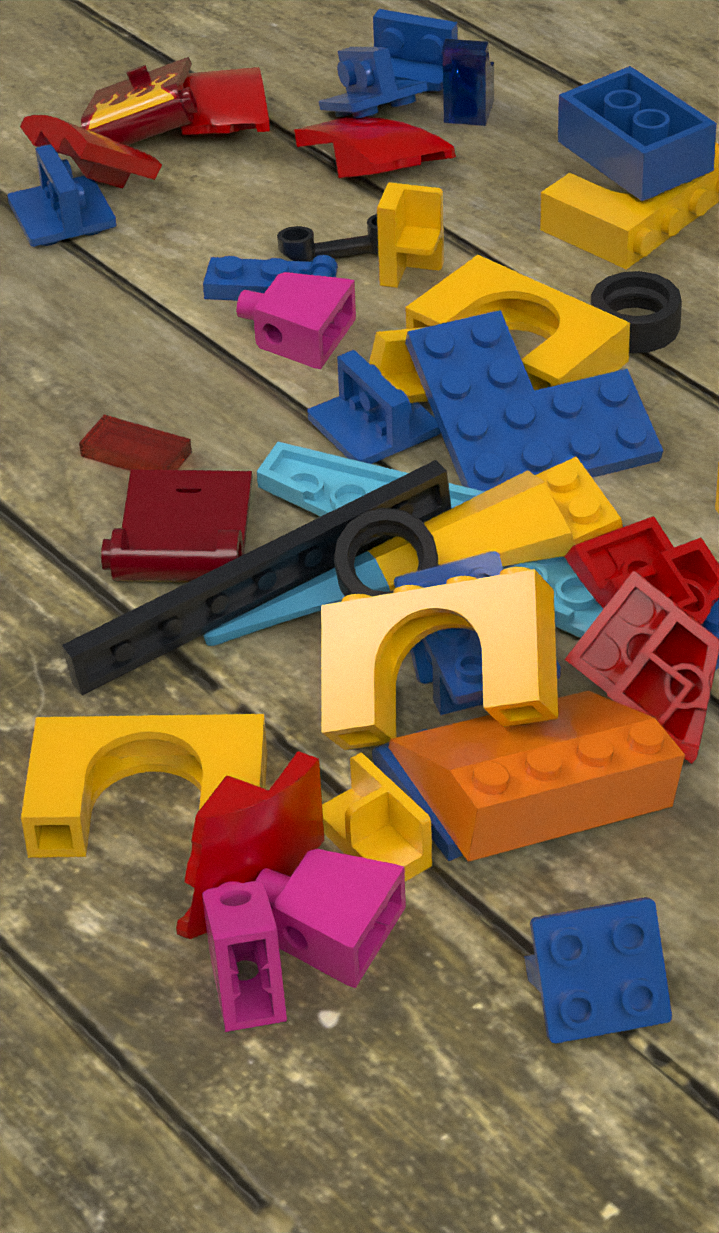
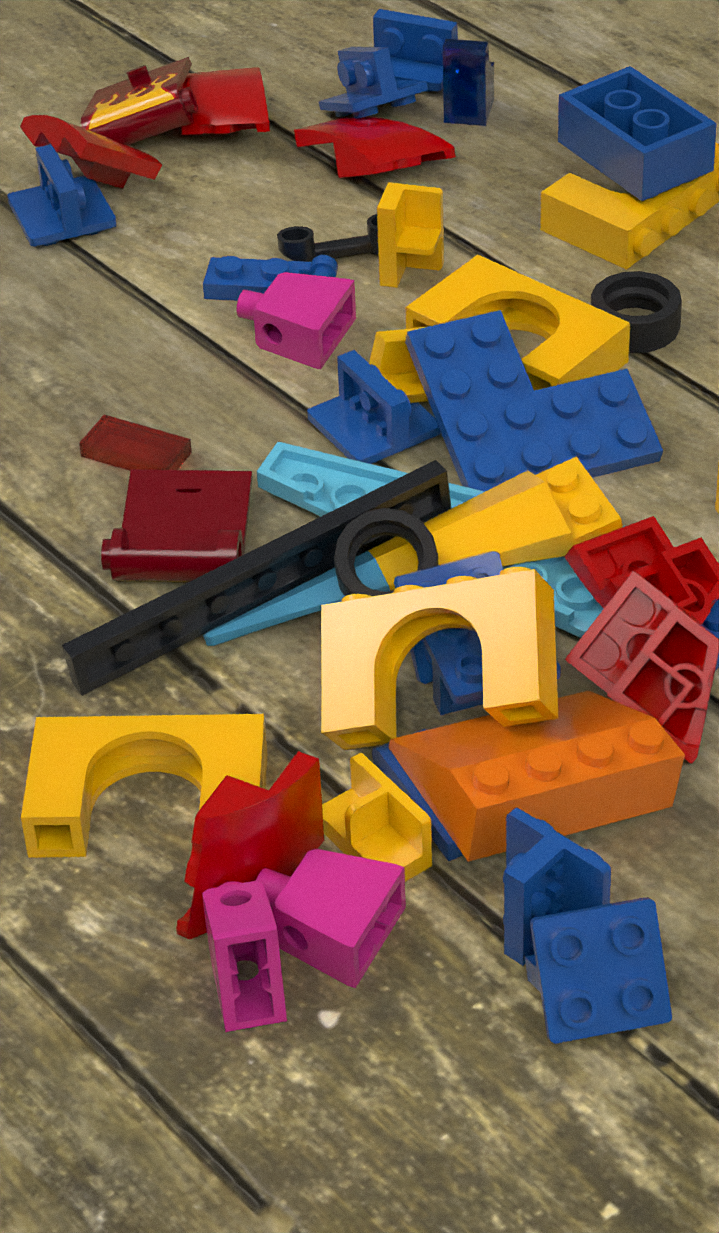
none -> blue bracket [503,807,611,966]

